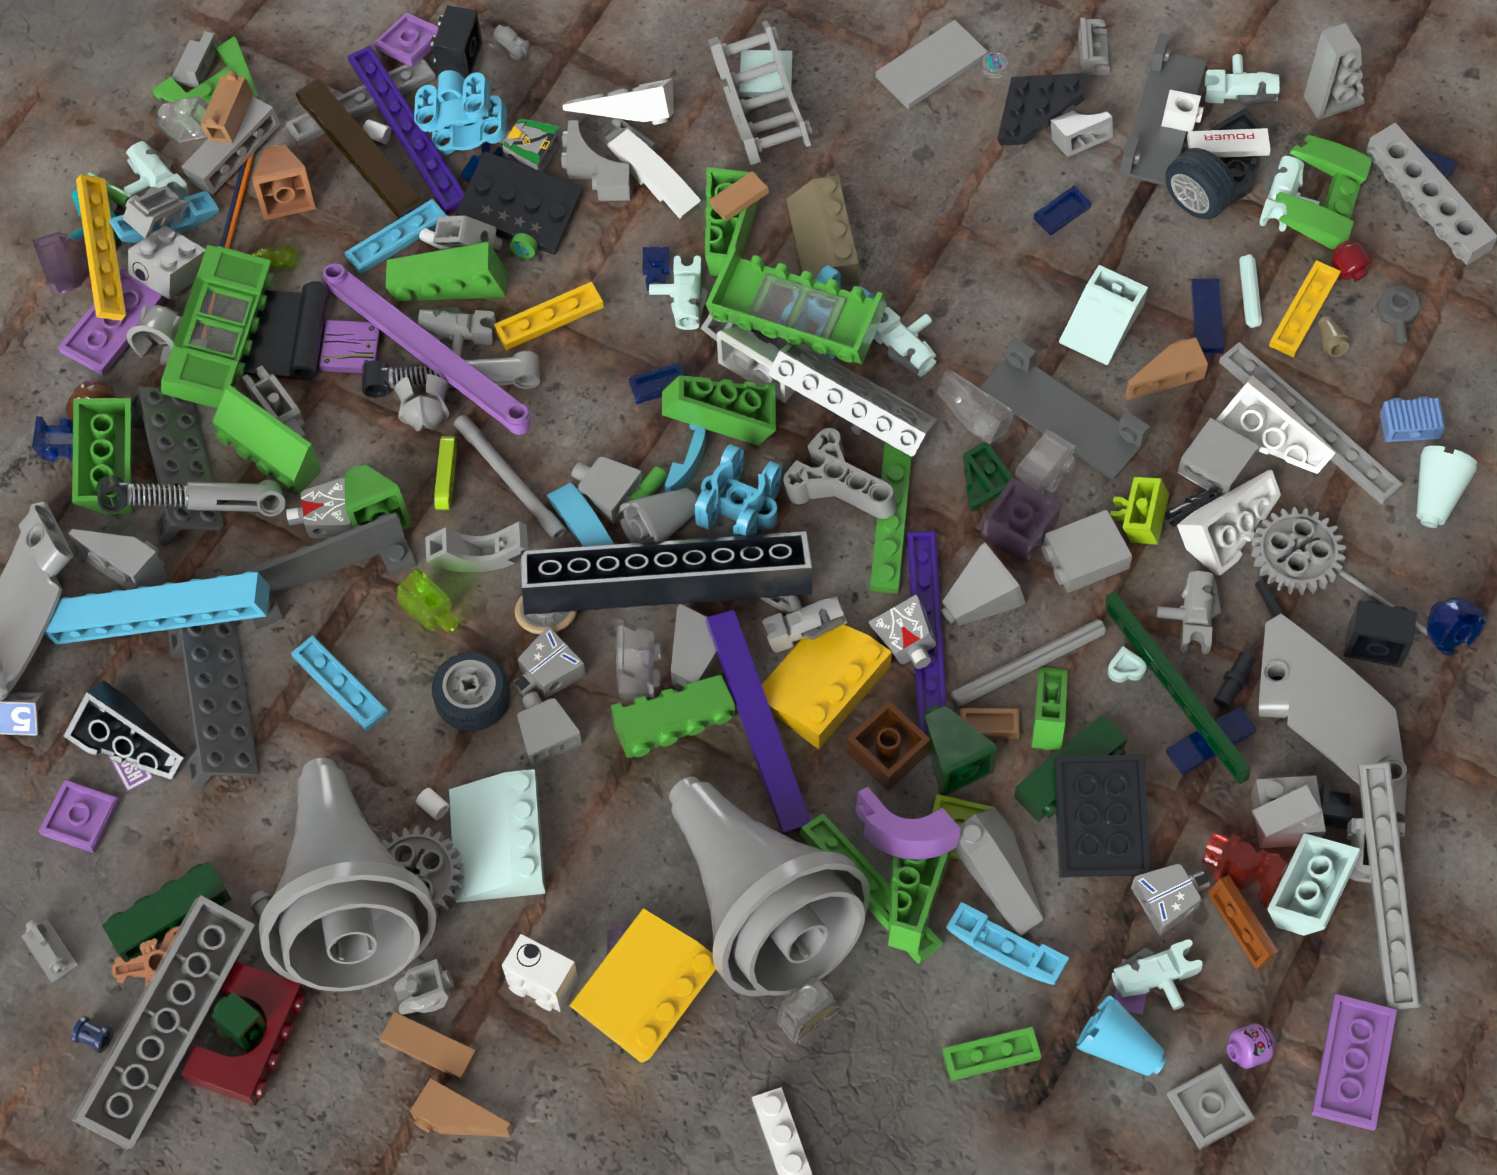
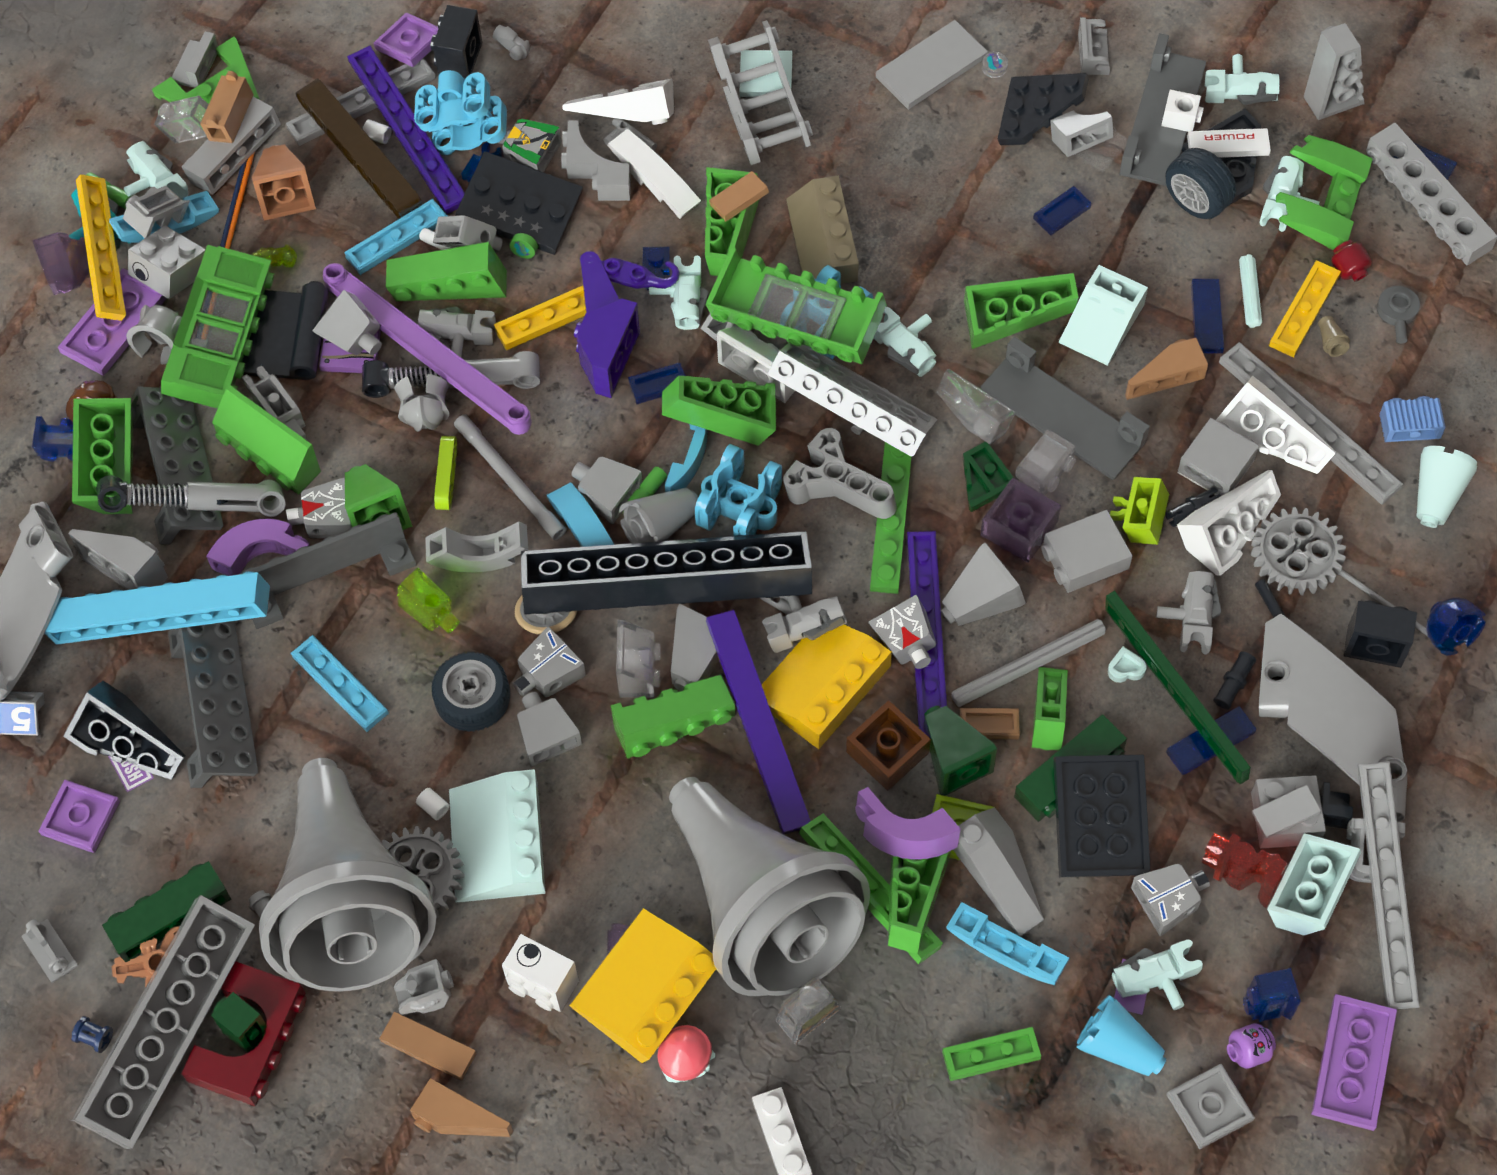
dark orange plate [1207,875,1278,970] -> none
none -> medium lavender arch [206,519,309,576]
none -> light grey torso [312,290,382,355]
none -> dark purple slope [574,251,680,398]
none -> coral hair [657,1025,715,1083]
none -> bright green wedge [964,273,1078,349]
none -> clear blue window [1243,968,1301,1022]

